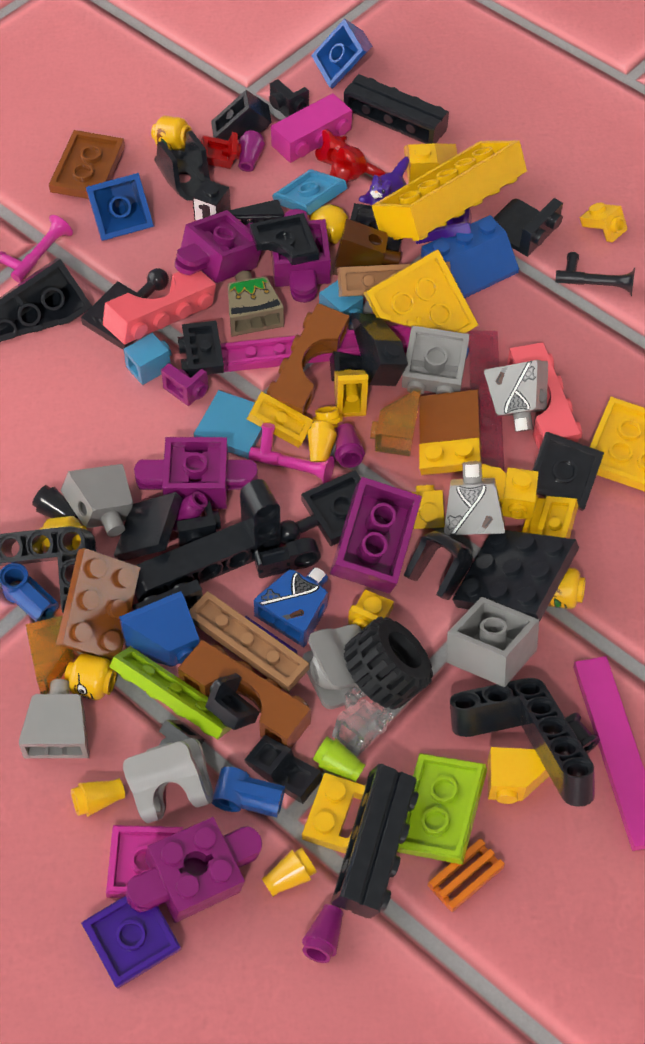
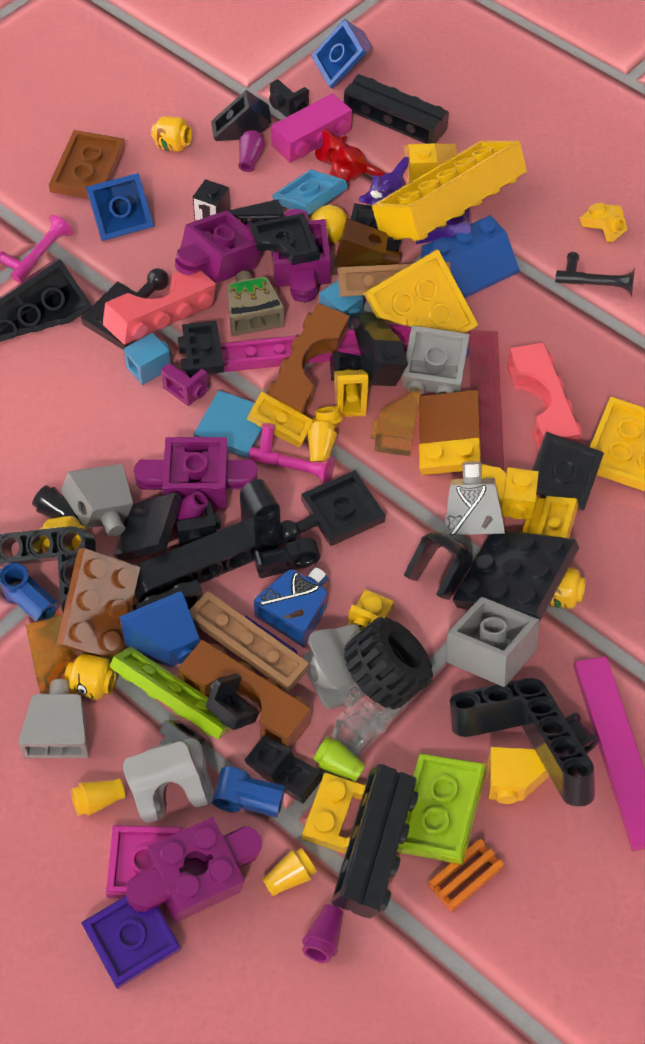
black piece [154,130,211,201] -> none
red bracket [200,132,241,169] -> none
magenta brick [329,477,422,594] -> none
magenta cone [335,423,365,468] -> none
yellow bracket [411,485,445,529] -> none
light grey torso [484,360,548,432] -> none
black bracket [494,198,563,257] -> none

